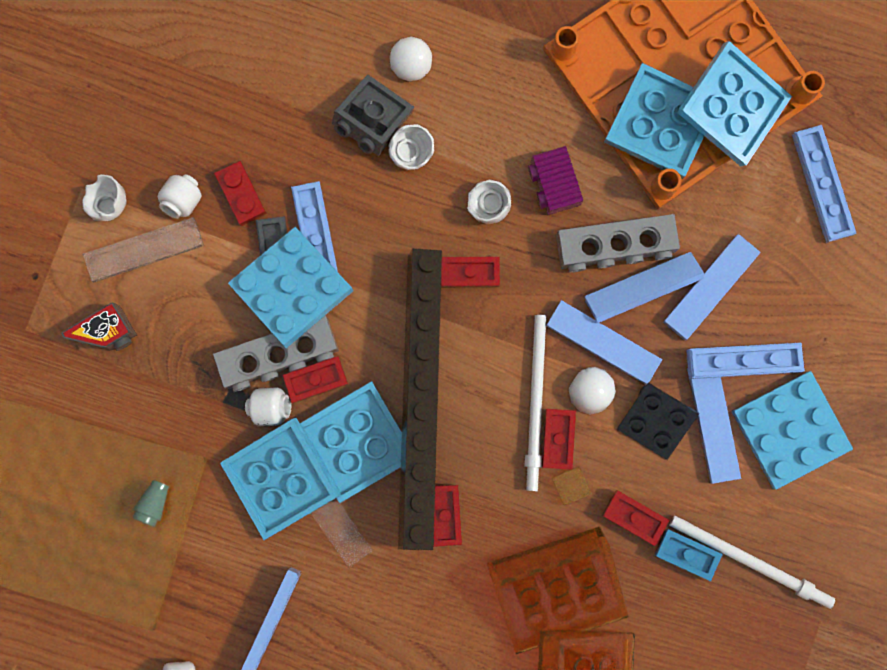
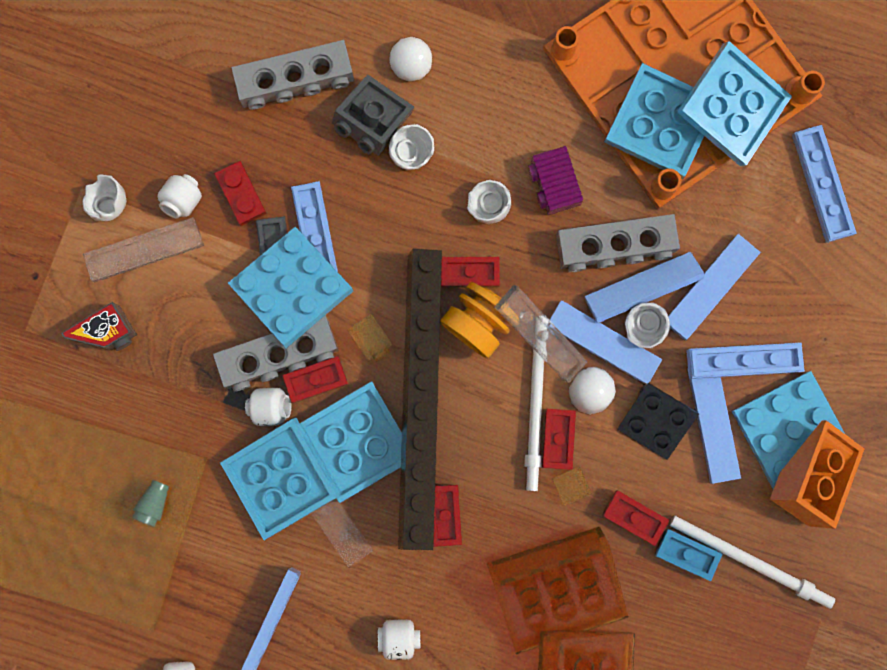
none -> light grey brick [231,40,354,109]
none -> clear yellow brick [347,314,392,362]
none -> white head [378,619,420,660]
none -> light orange wheel [440,282,519,359]
none -> clear tile [494,285,588,383]
none -> white hair [625,303,670,348]
none -> orange slope [770,420,865,529]

